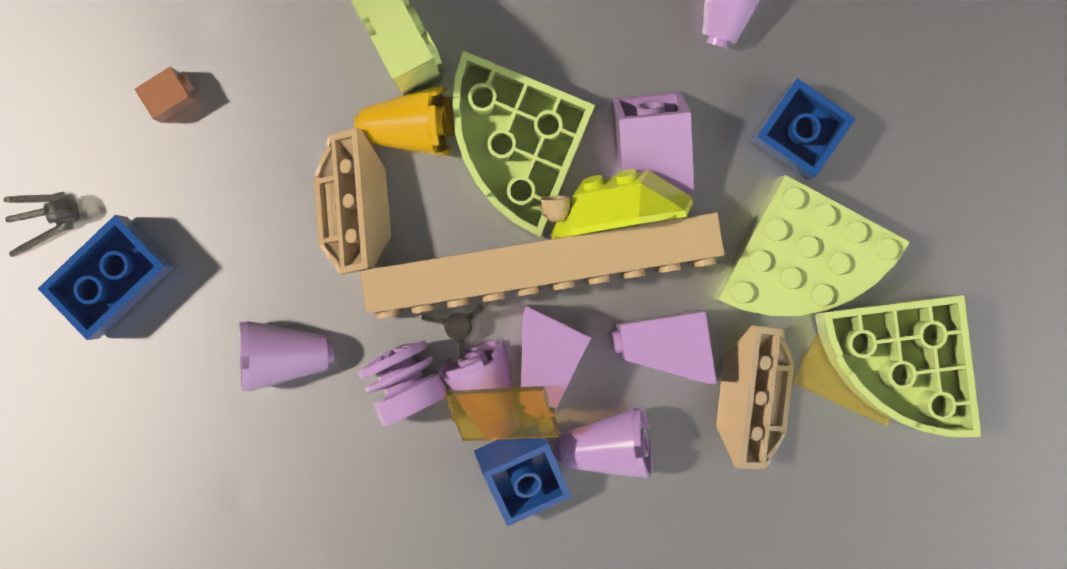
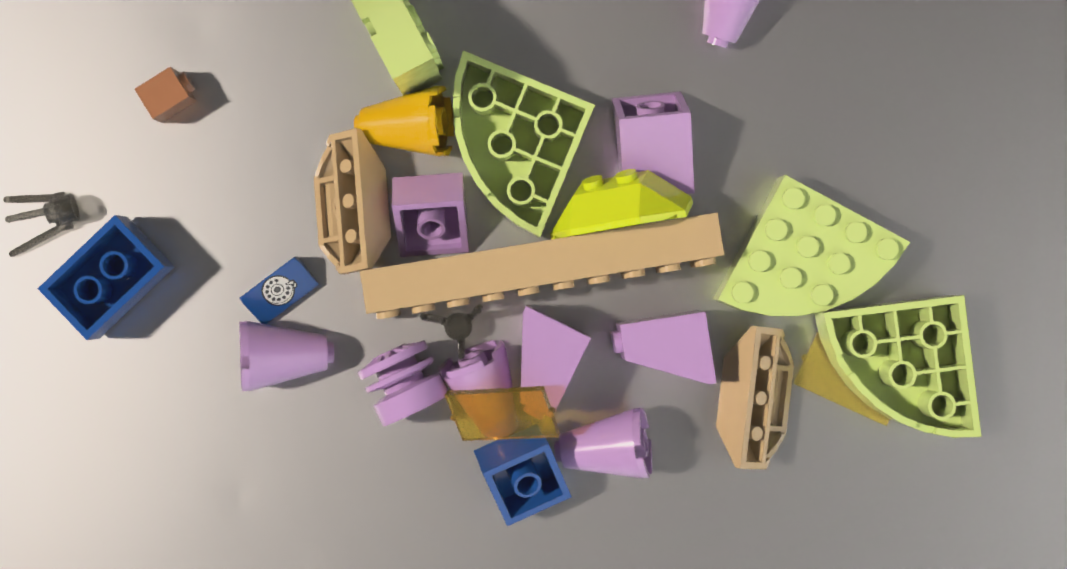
tan hinge [541,195,570,222] -> none
blue brick [750,78,856,180] -> none
none -> blue slope [239,256,320,324]
none -> lavender slope [392,172,469,257]

